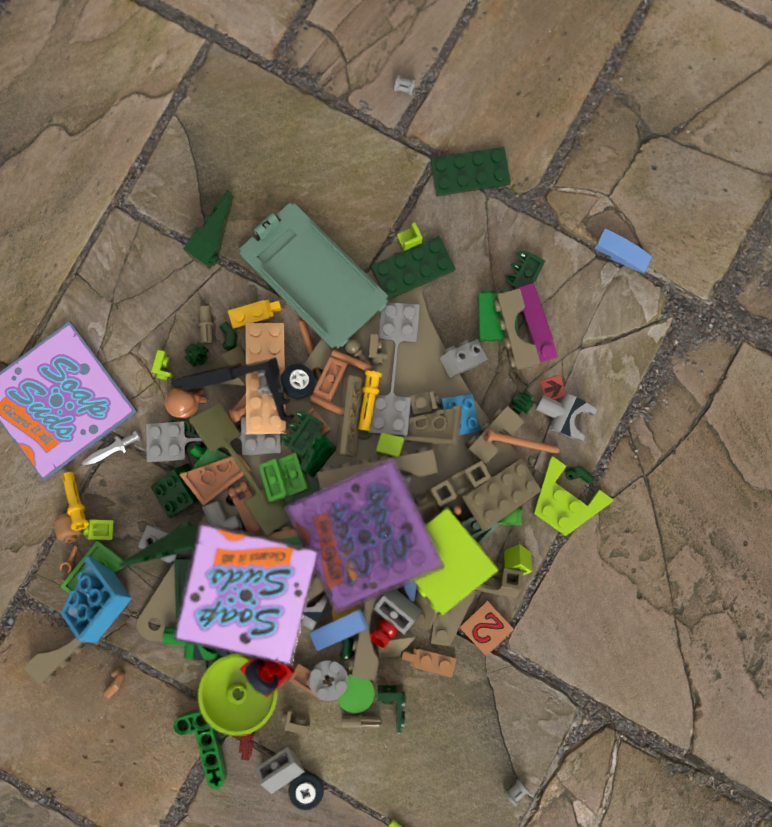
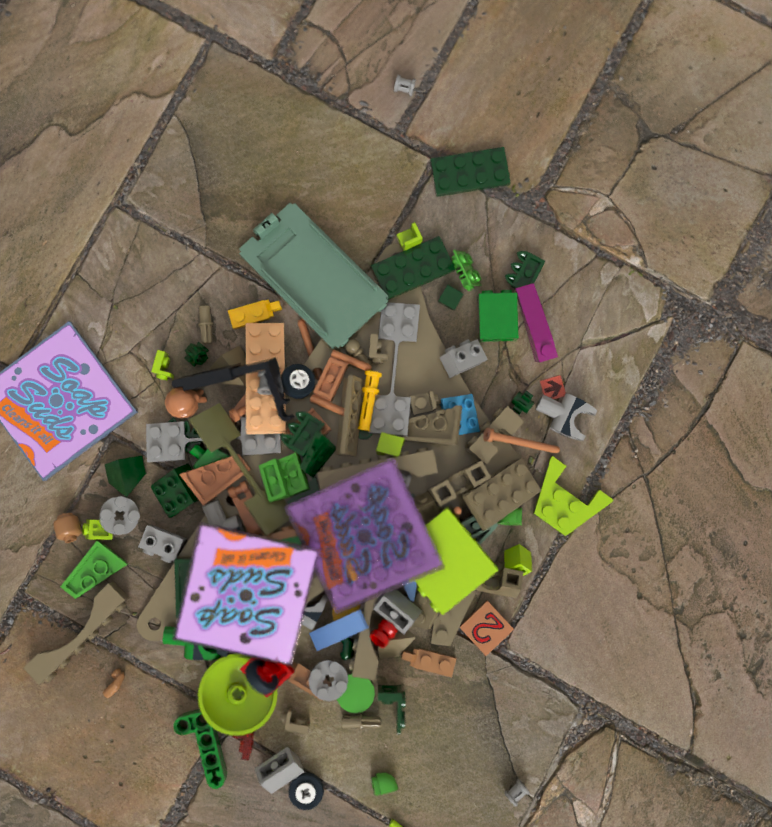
nougat hand [60,545,79,573] -> none
dark azure wedge [61,555,132,643] -> none
yellow pin [62,472,89,530] -> none
light grey sword [82,430,141,466] -> none
dark green wedge [119,522,200,567] -> none
dark green wedge [183,190,233,269] -> none
dark green arm [219,322,238,351] -> none
dark tan arch [494,289,540,372] -> none
dark green arm [565,466,594,484] -> none
medium blue slope [594,228,652,274] -> none
none -> light grey plate [99,496,140,535]
none -> dark green slope [105,455,147,497]
none -> bright green piece [371,772,398,796]
none -> dark green tile [438,285,464,311]
none -> bright green hinge [451,250,482,291]

